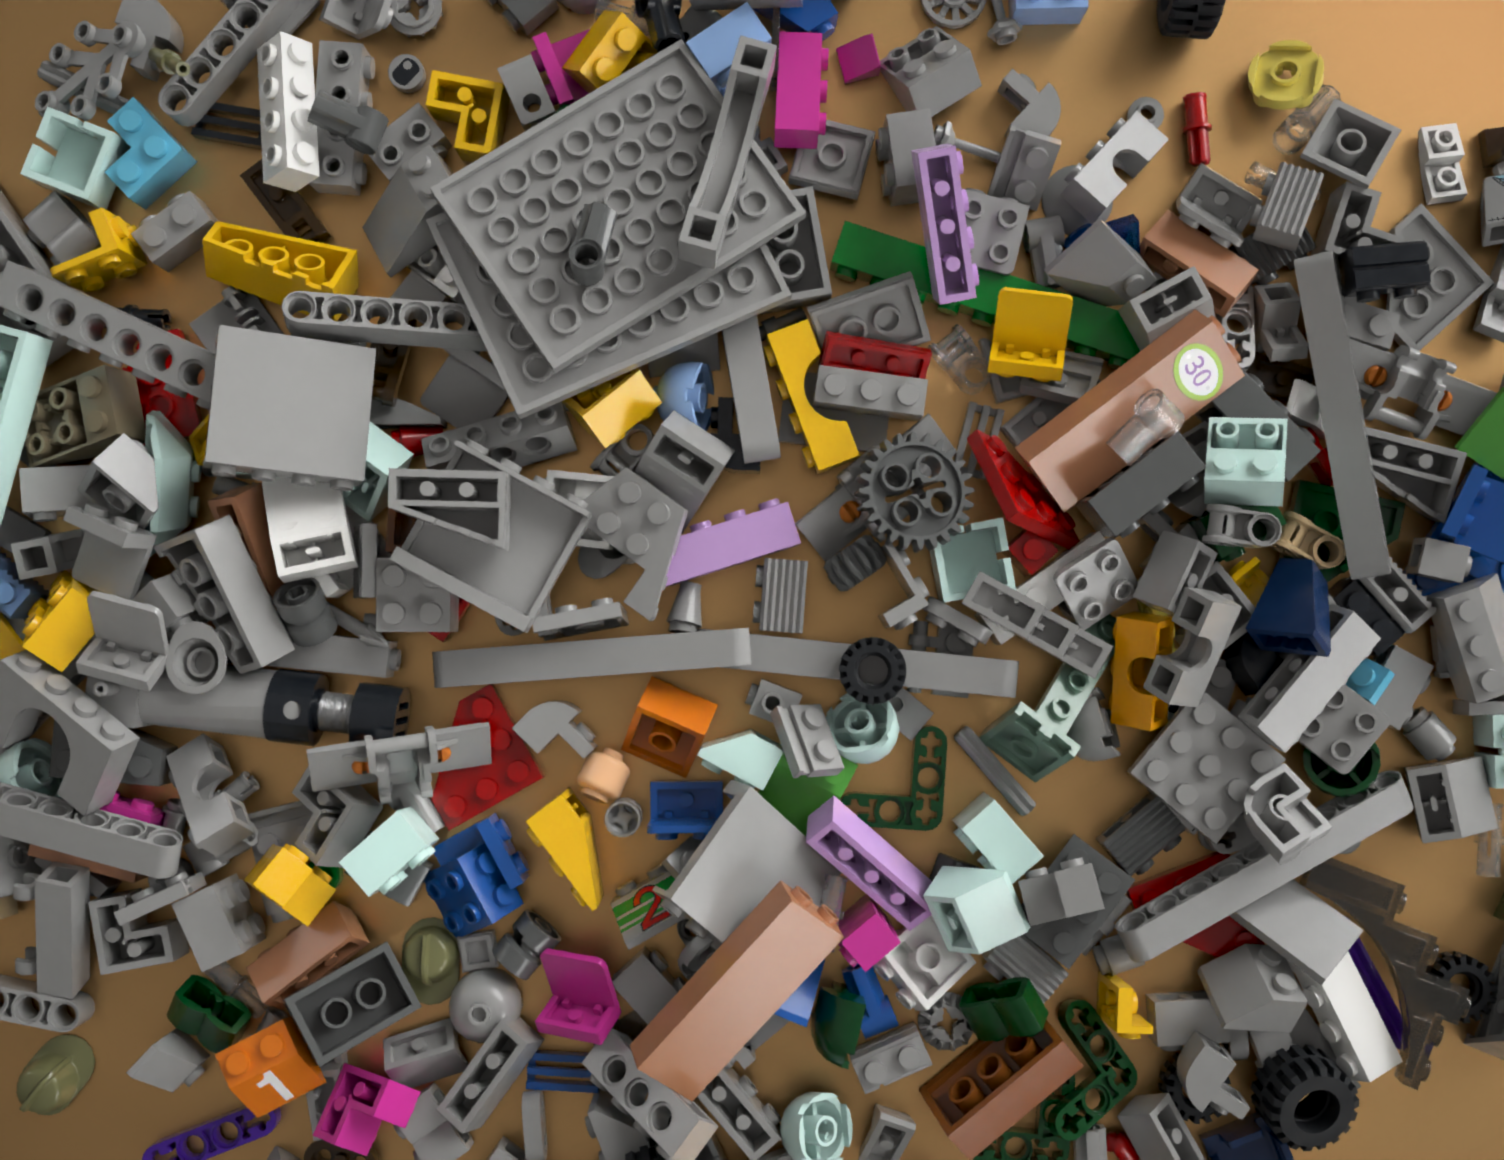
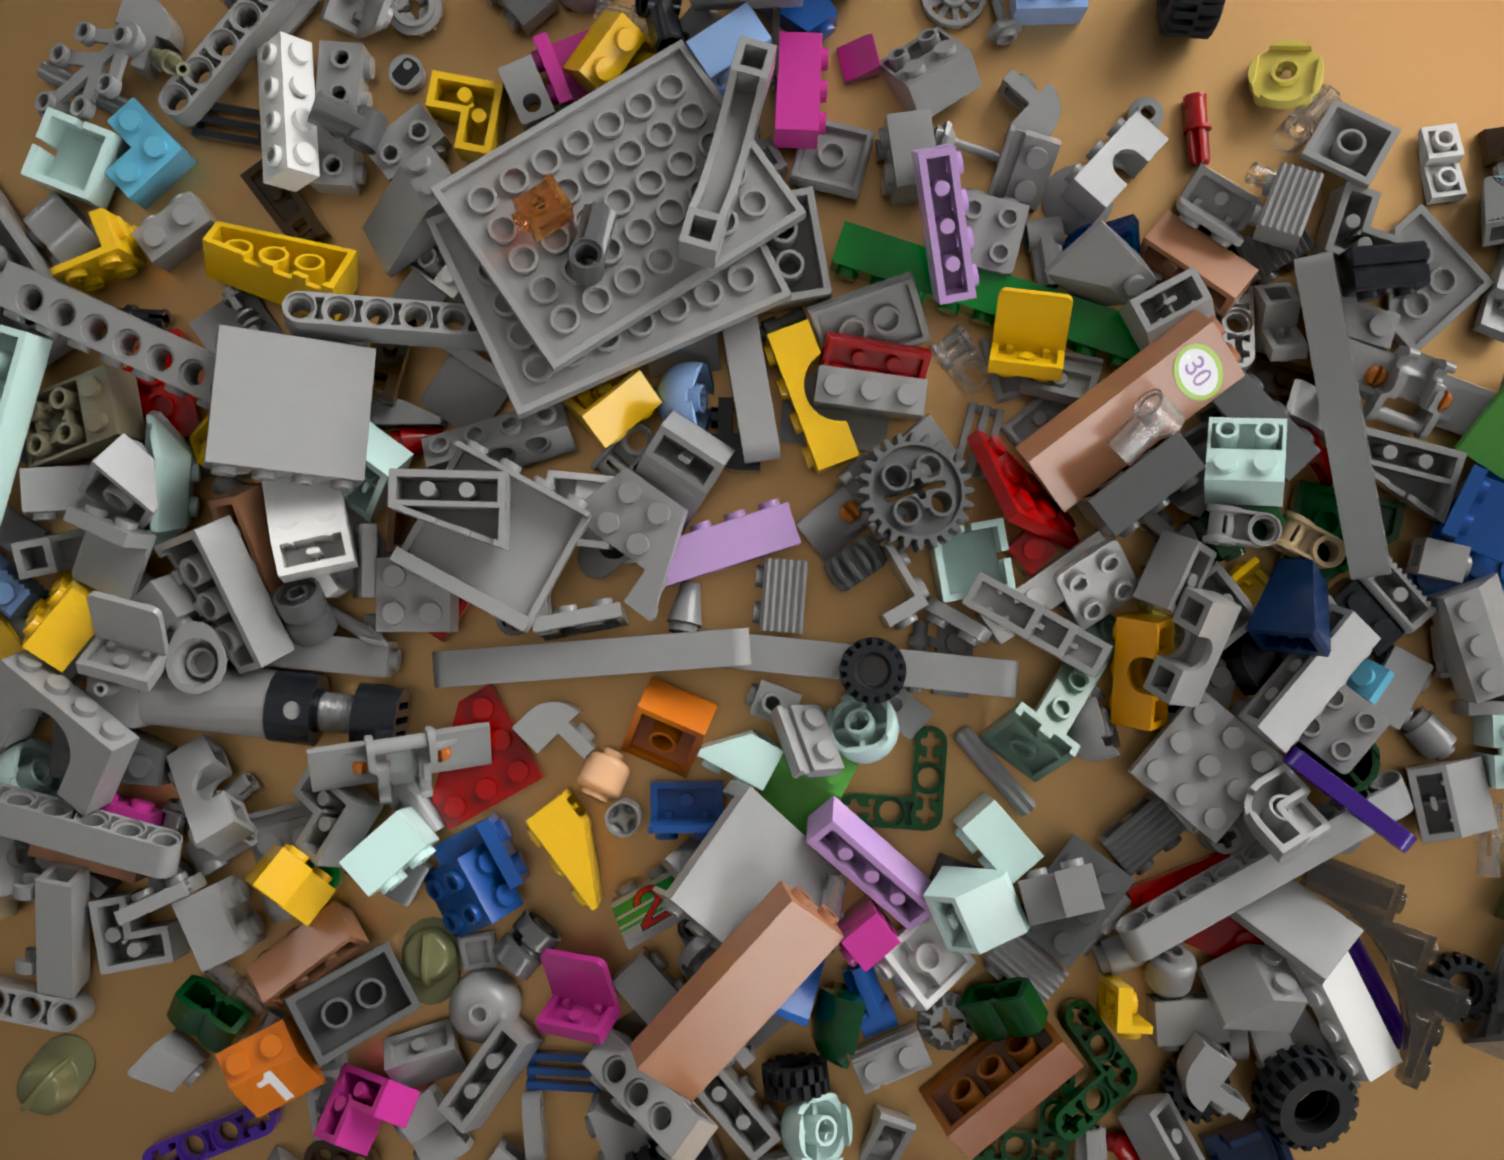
none -> clear orange brick [511,173,574,243]
none -> black tyre [761,1052,830,1103]
none -> light grey head [1145,944,1197,999]
none -> dark purple beam [1281,745,1417,854]

